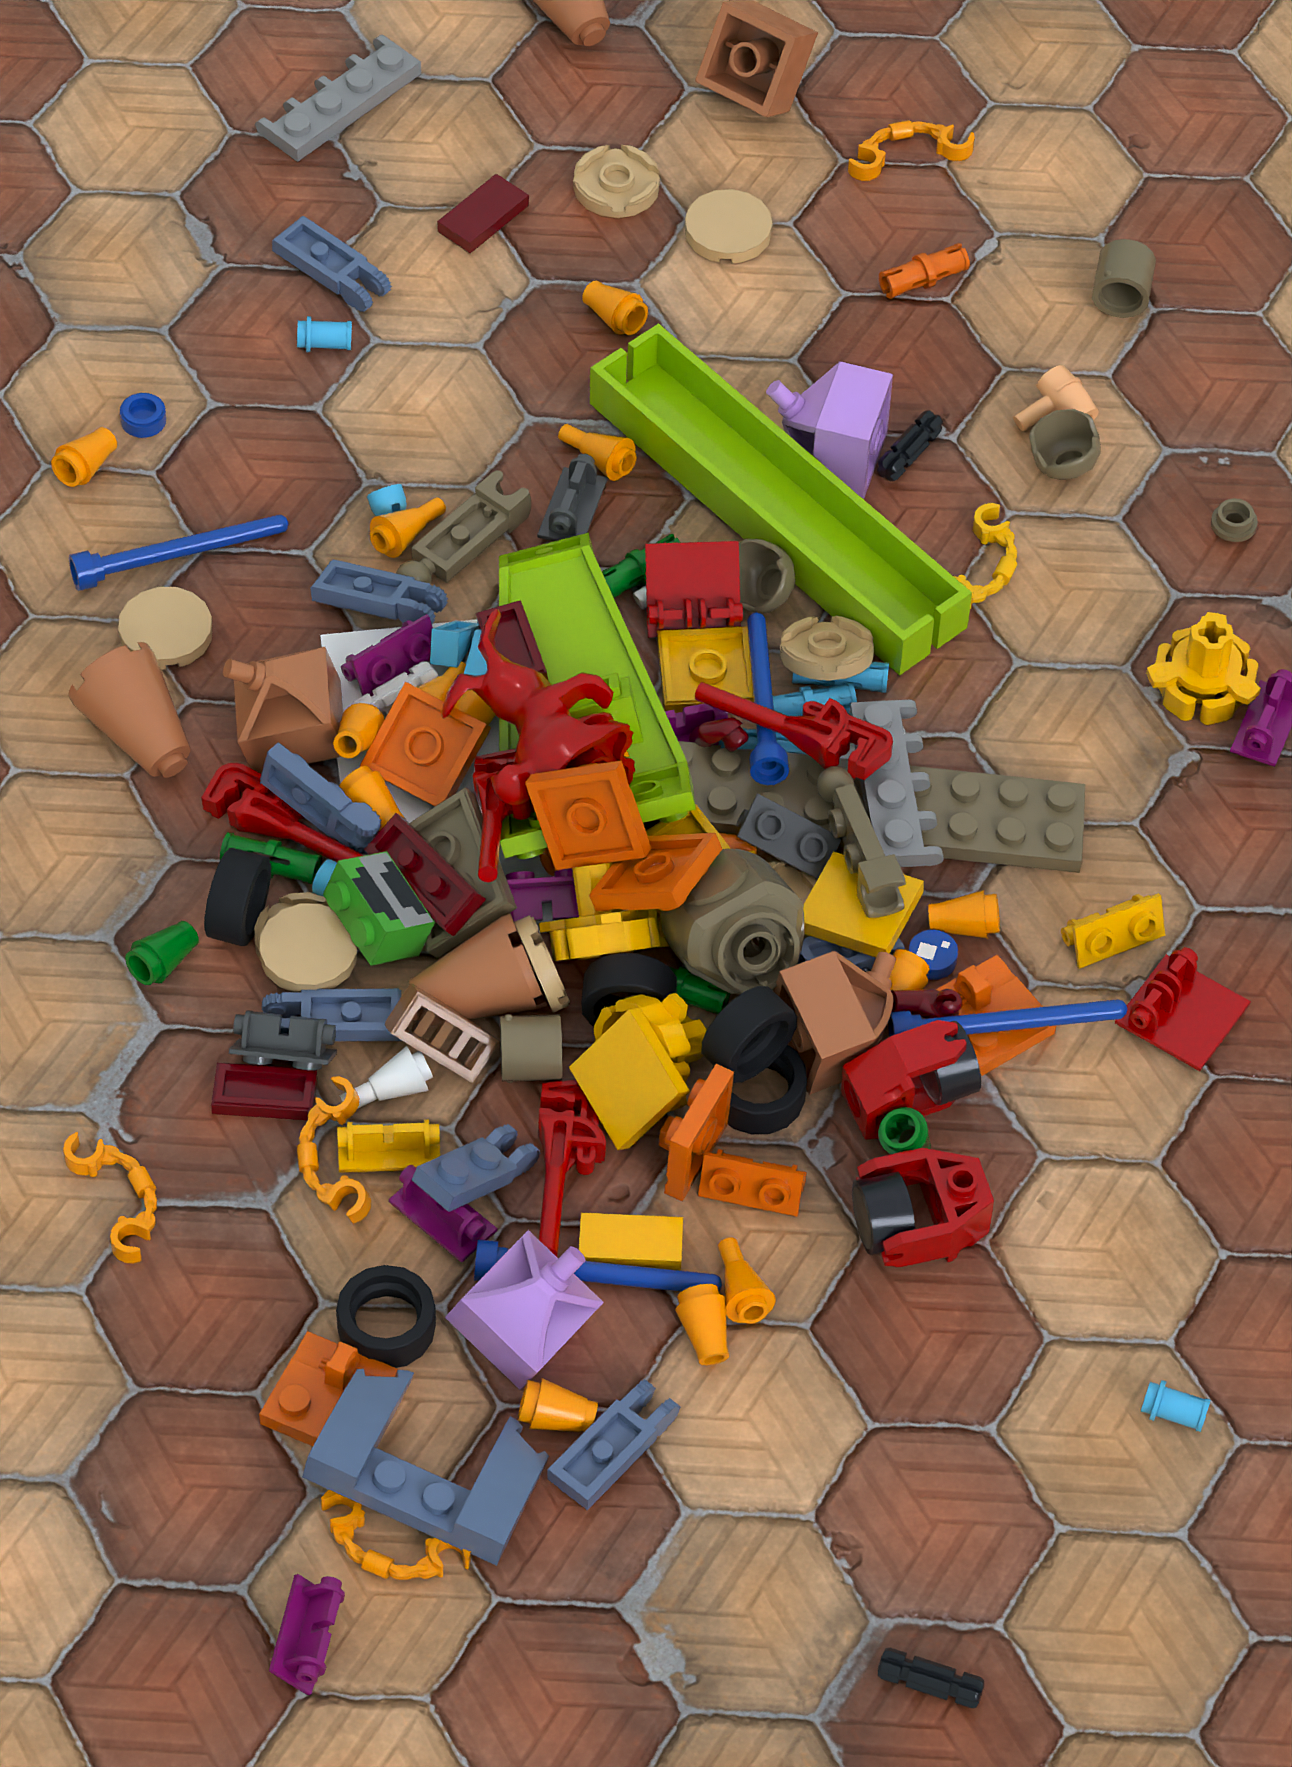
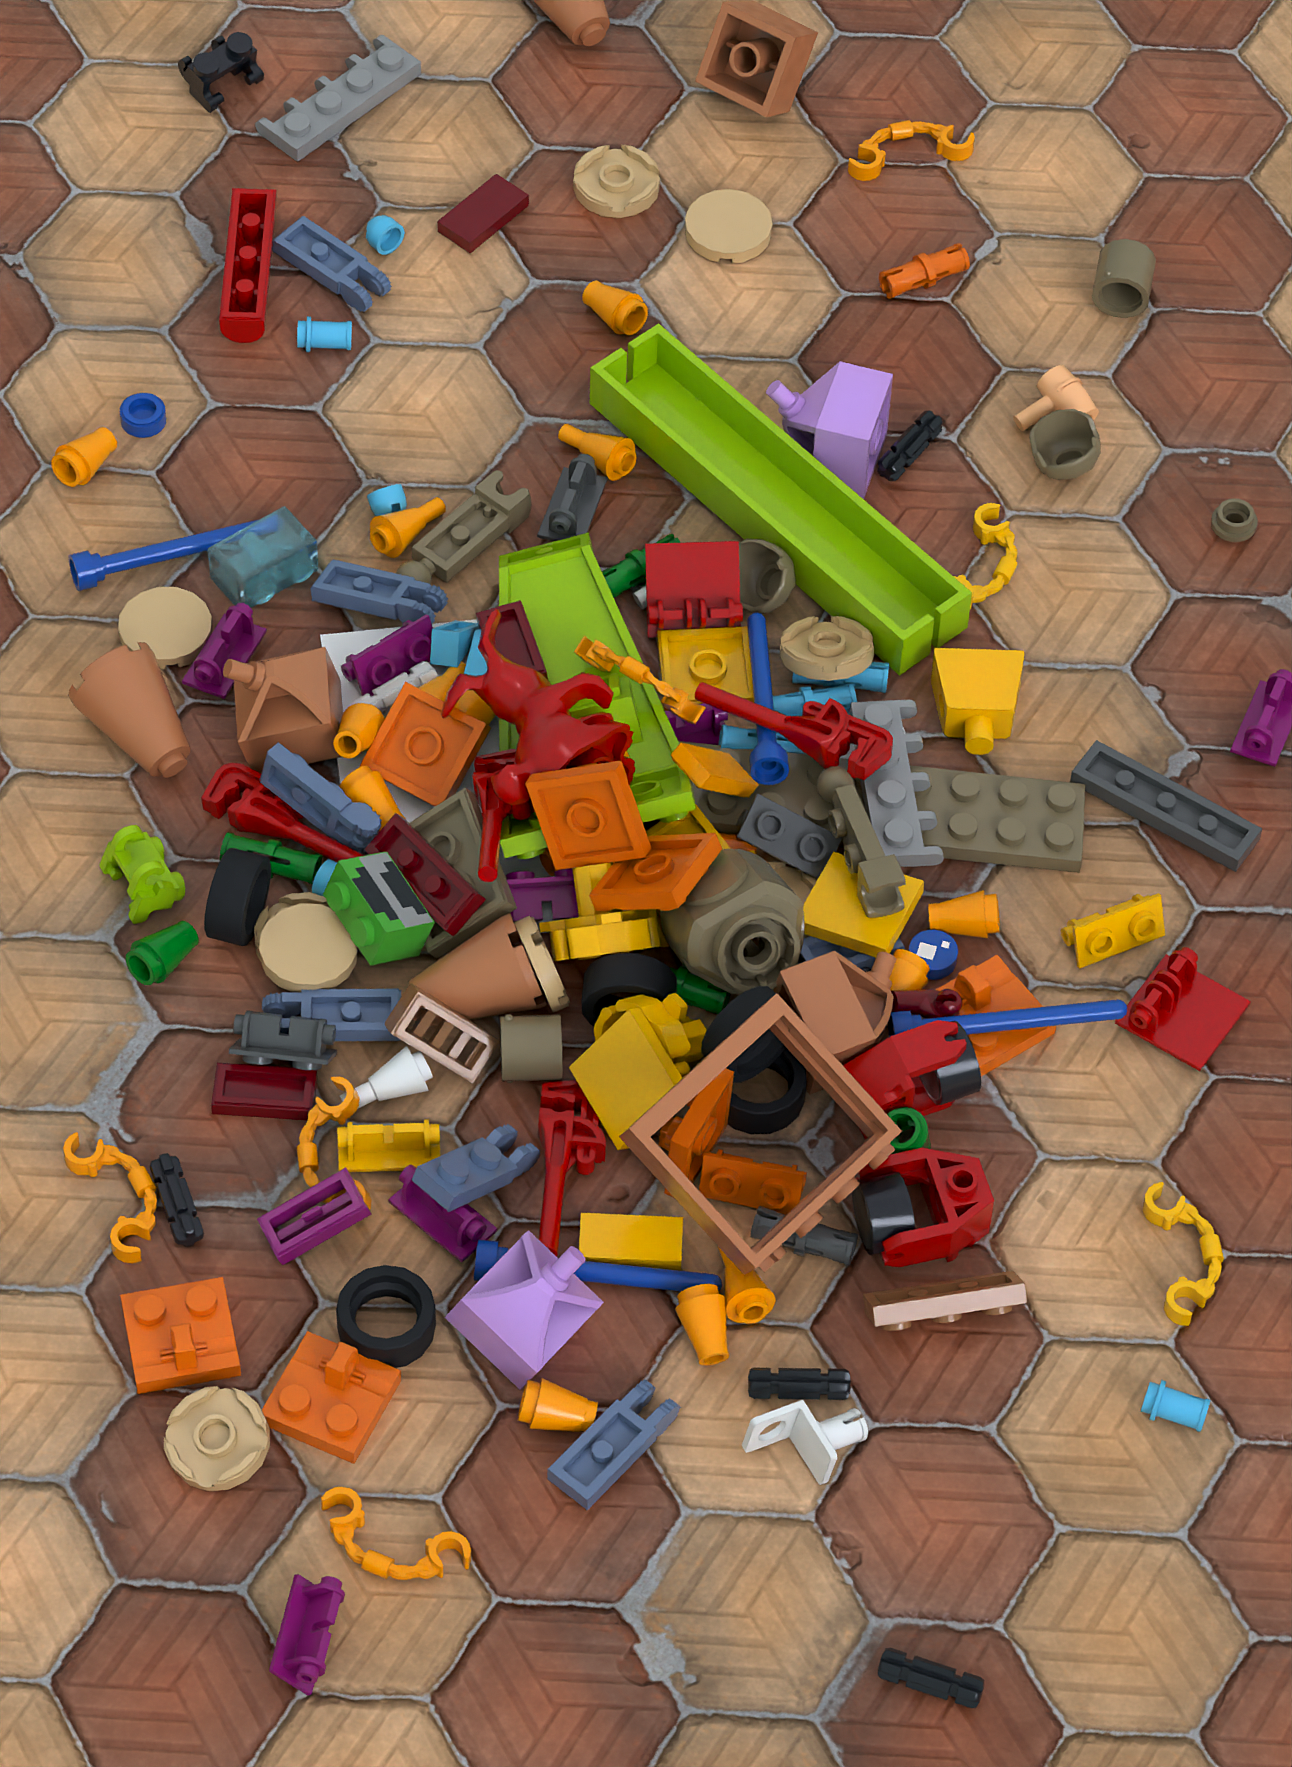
sand blue wedge [302,1369,549,1566] -> none
dark red arm [689,717,749,752] -> none
yellow piece [1146,612,1261,725] -> none
none -> lime piece [99,825,185,924]
none -> orange hinge [120,1277,241,1394]
none -> black axle [150,1153,204,1247]
none -> tan tile [164,1386,270,1491]
none -> black piece [178,32,264,113]
none -> magenta hinge [182,603,267,699]
none -> clear light blue brick [208,506,318,608]
none -> red brick [219,188,277,343]
none -> magenta tile [257,1167,372,1266]
none -> medium azure hinge [366,215,405,255]
none -> light orange piece [574,636,706,725]
none -> nougat window [619,993,902,1275]
none -> light orange tile [670,743,759,798]
none -> white bracket [742,1400,868,1485]
none -> black axle [748,1367,851,1400]
none -> dark grey pin [750,1206,858,1266]
none -> plate [863,1271,1027,1331]
none -> yellow torso [931,648,1024,755]
none -> dark grey plate [1070,740,1262,872]
none -> yellow piece [1143,1182,1224,1326]

